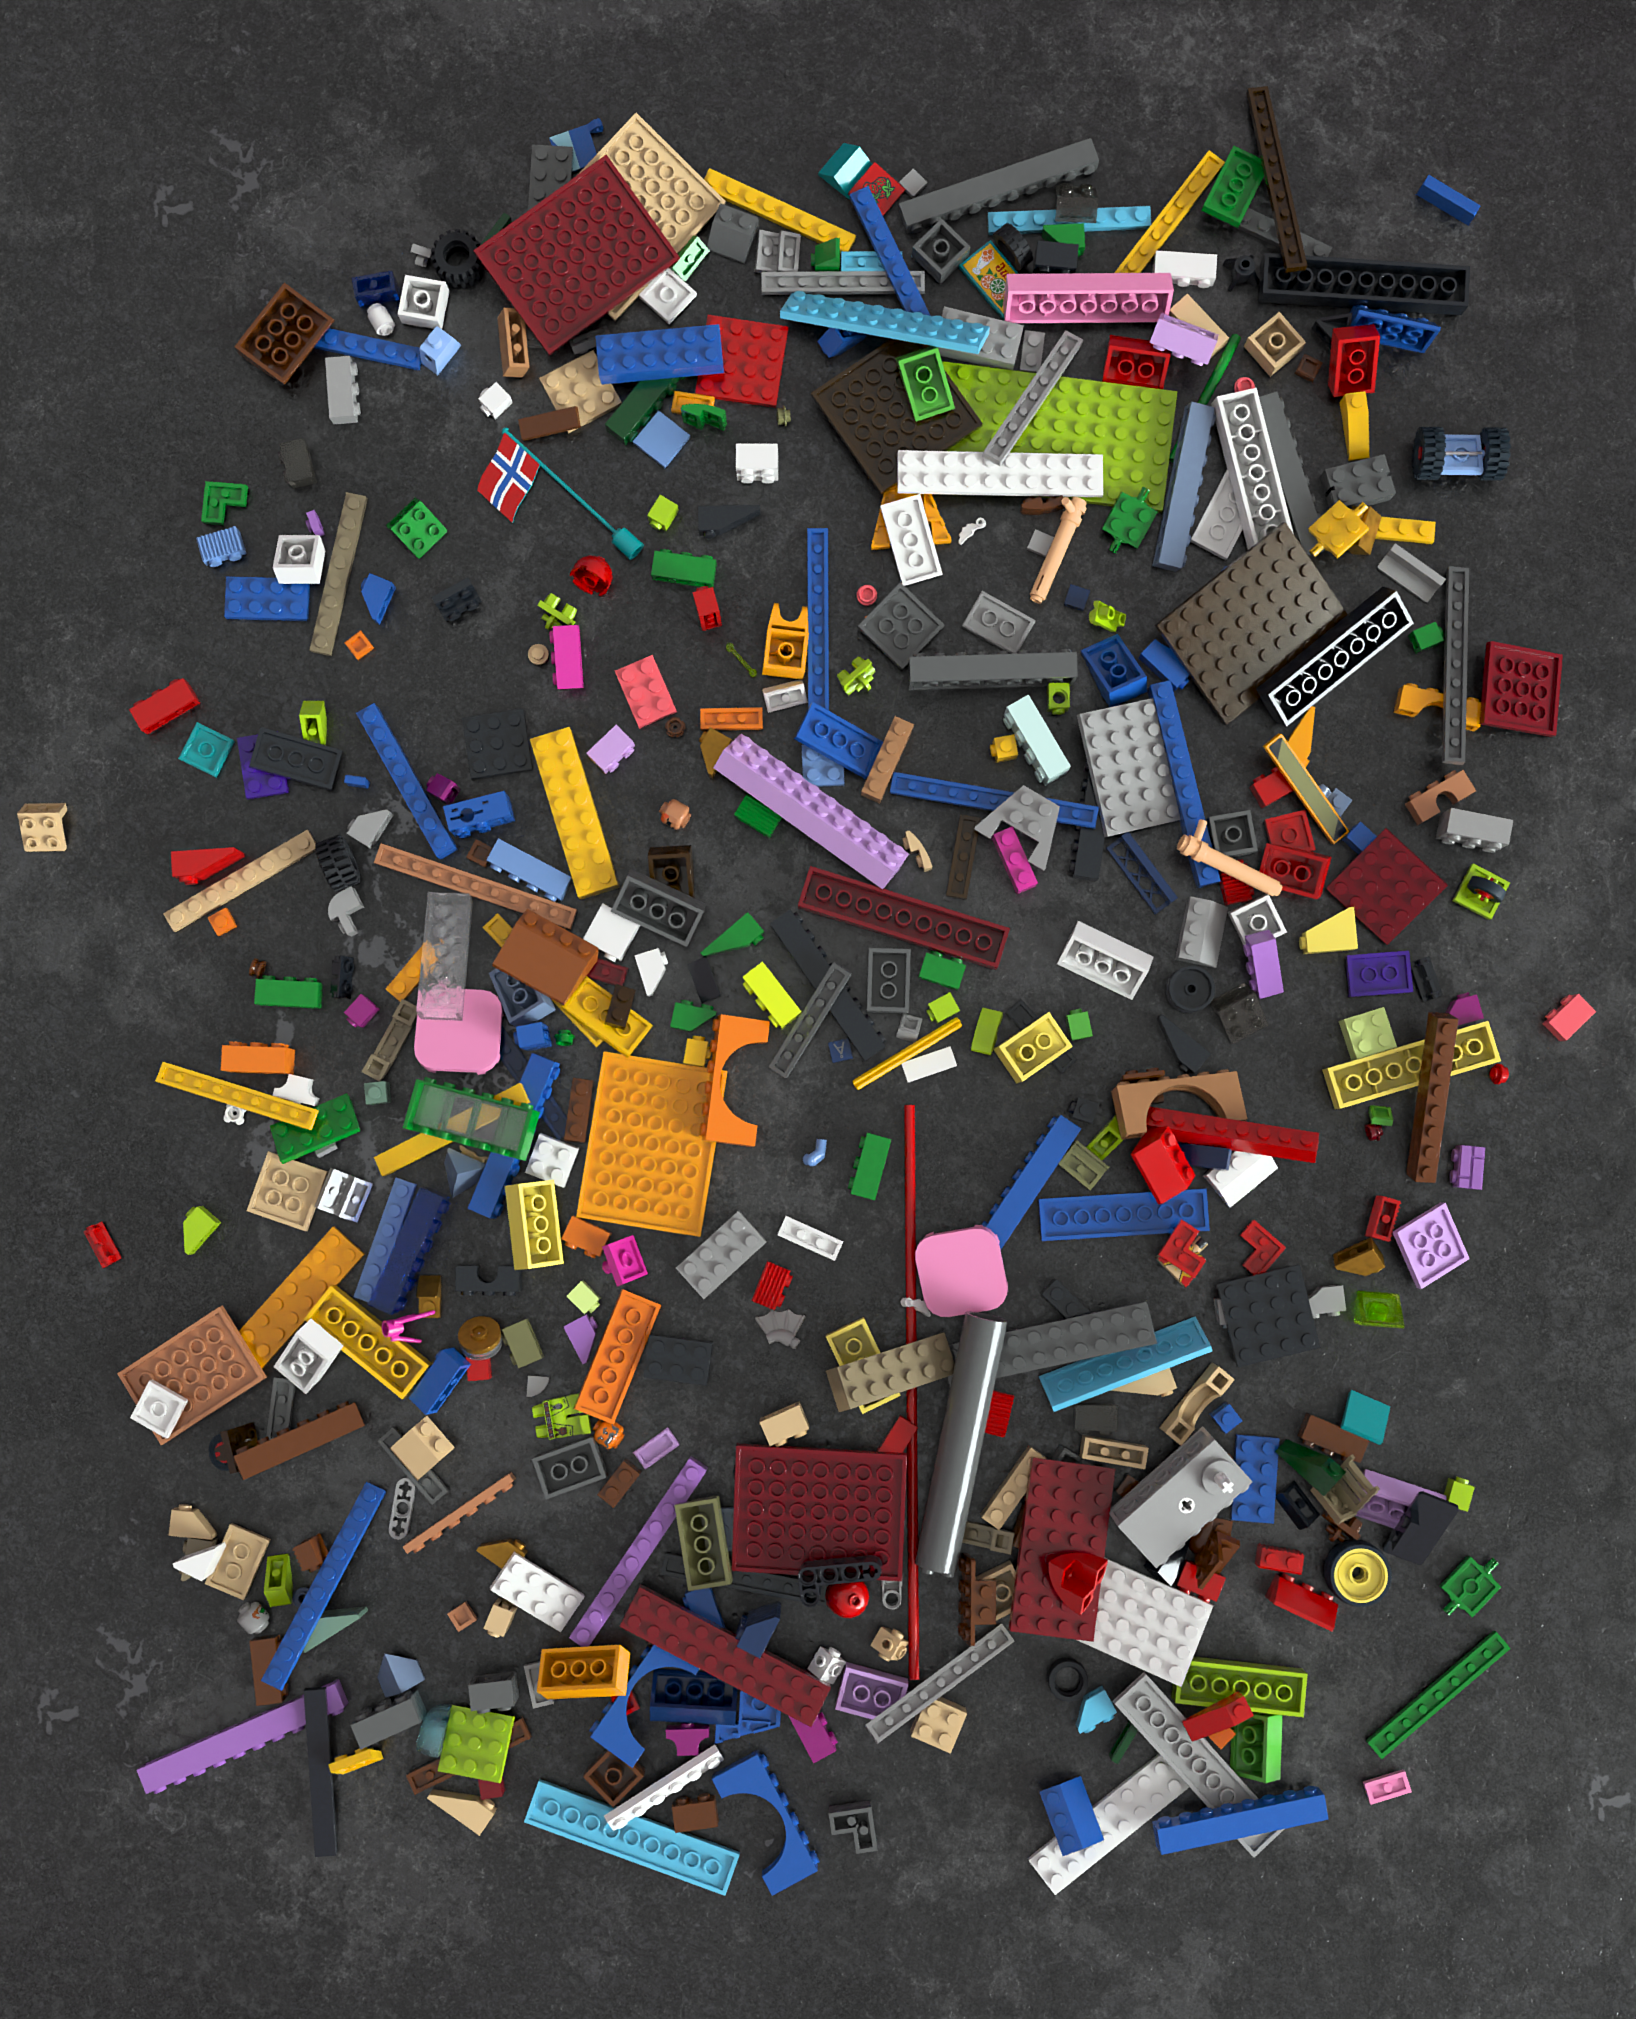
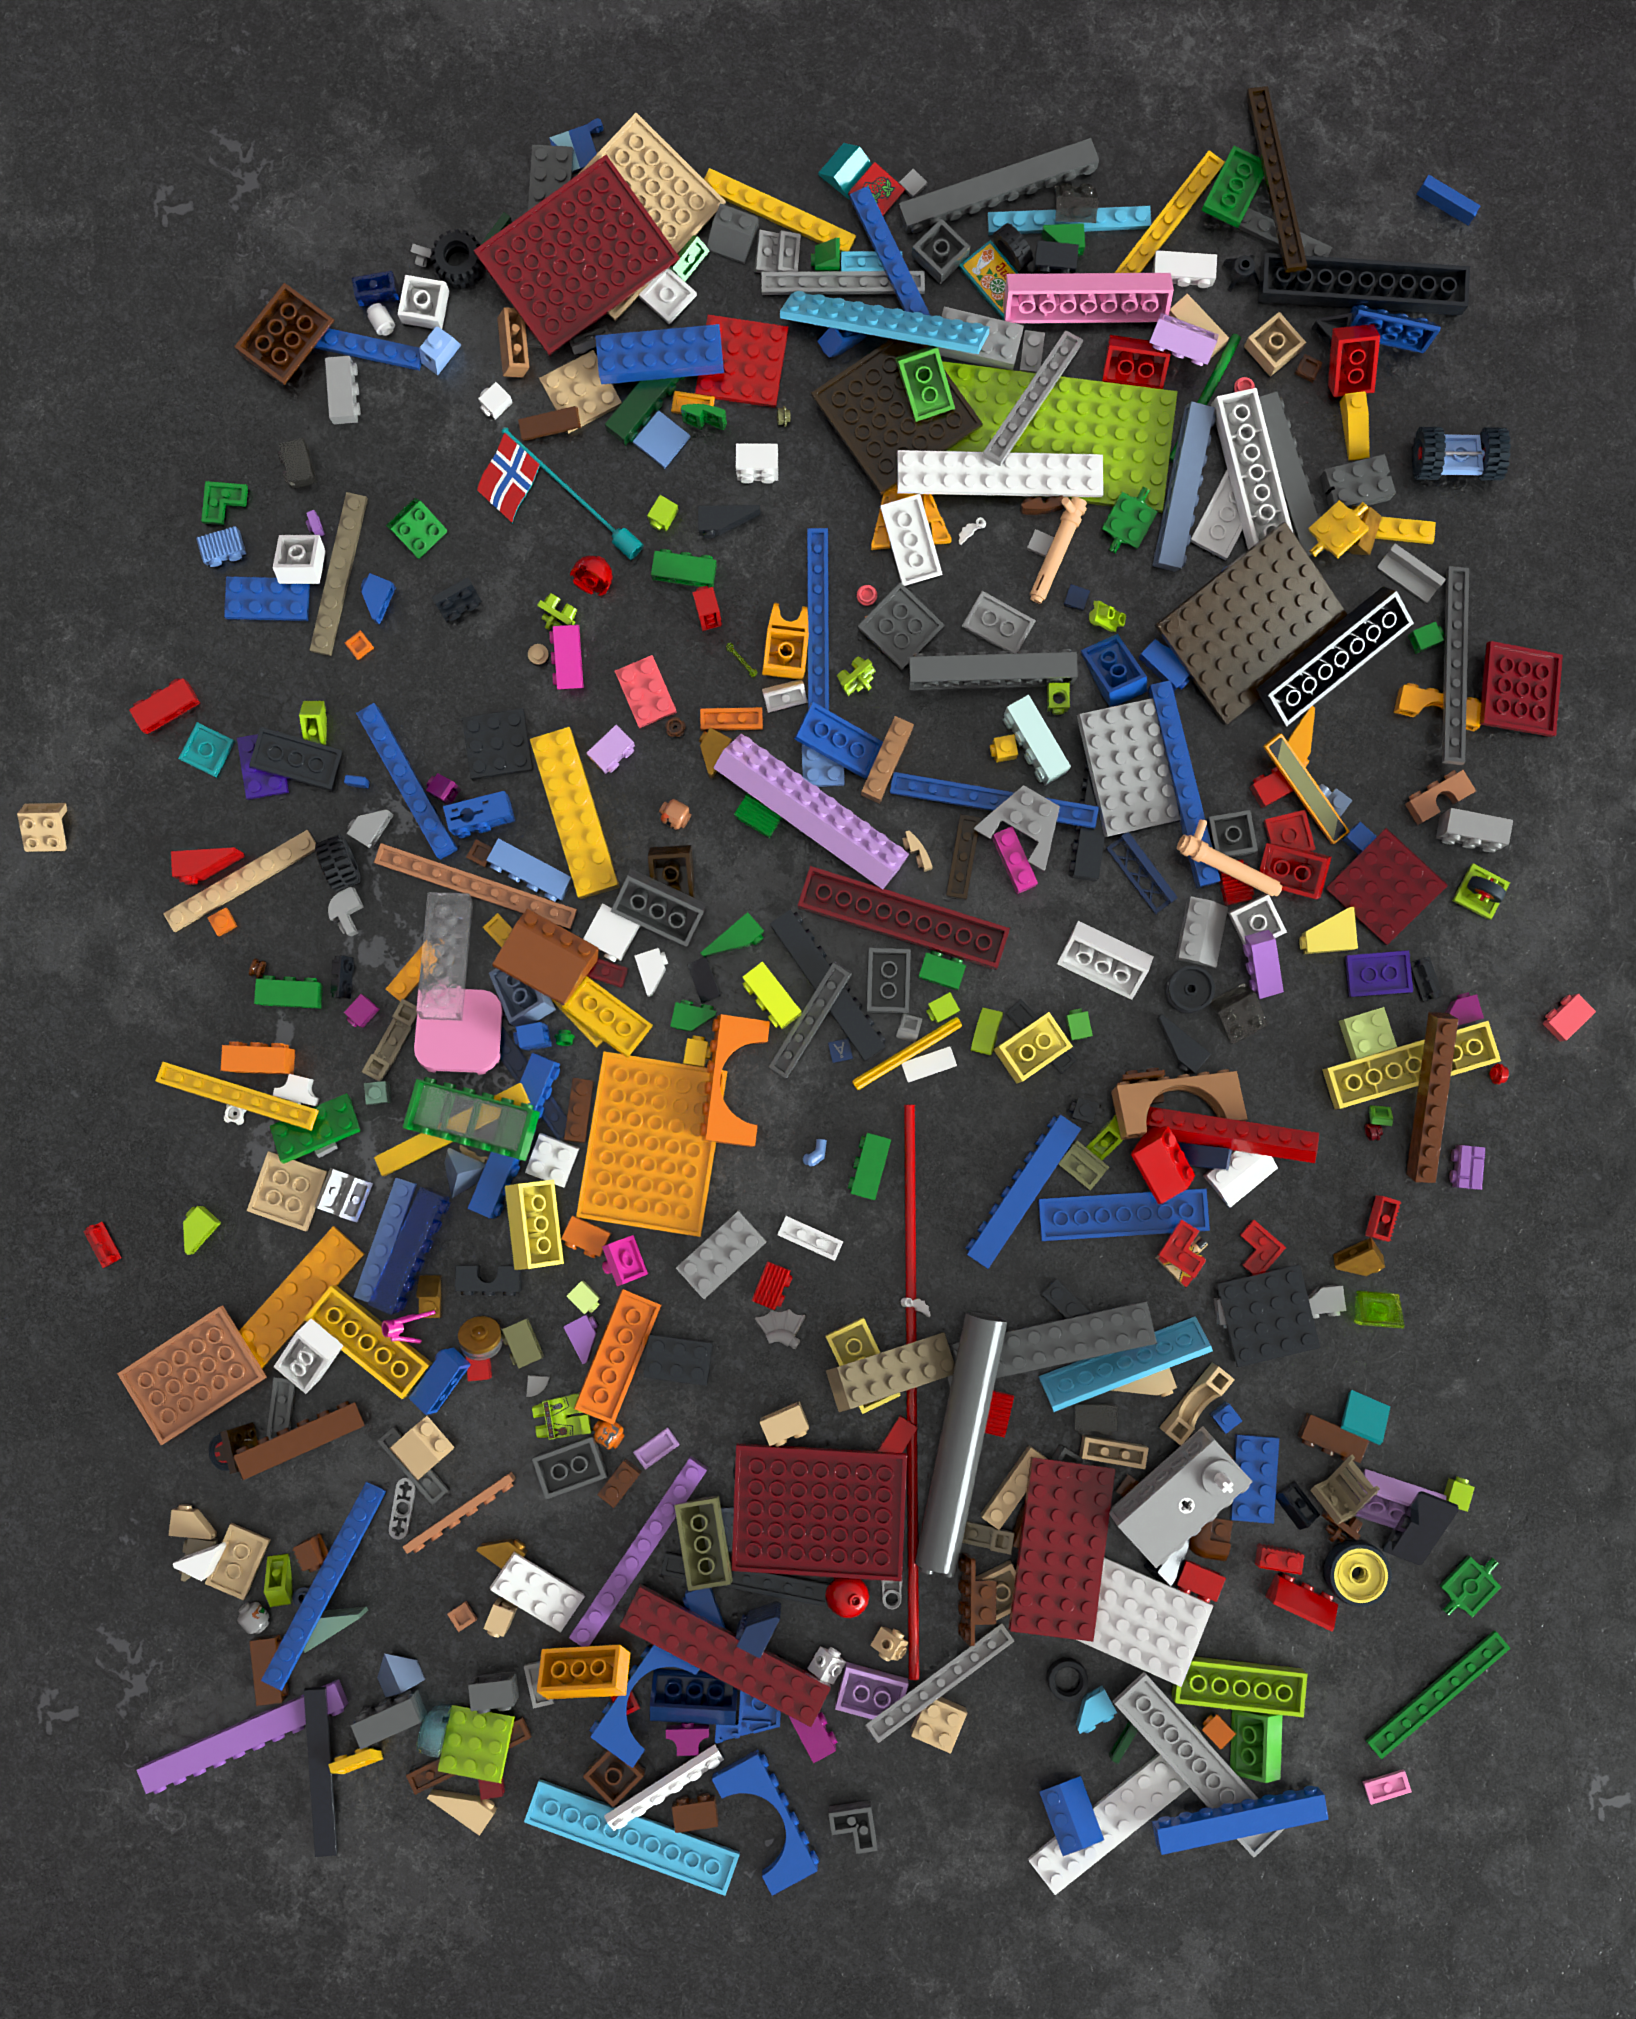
white plate [130,1379,188,1438] -> none
dark brown plate [604,984,636,1030] -> none
black beam [798,1555,882,1607] -> none
bright pink tile [915,1225,1008,1317] -> none
red brick [1048,1553,1108,1615] -> none
red slope [1181,1691,1254,1742] -> none
reddish brown bracket [1195,1531,1240,1590] -> none
dark green slope [1275,1439,1346,1496] -> none
lavender plate [1393,1202,1469,1289] -> none

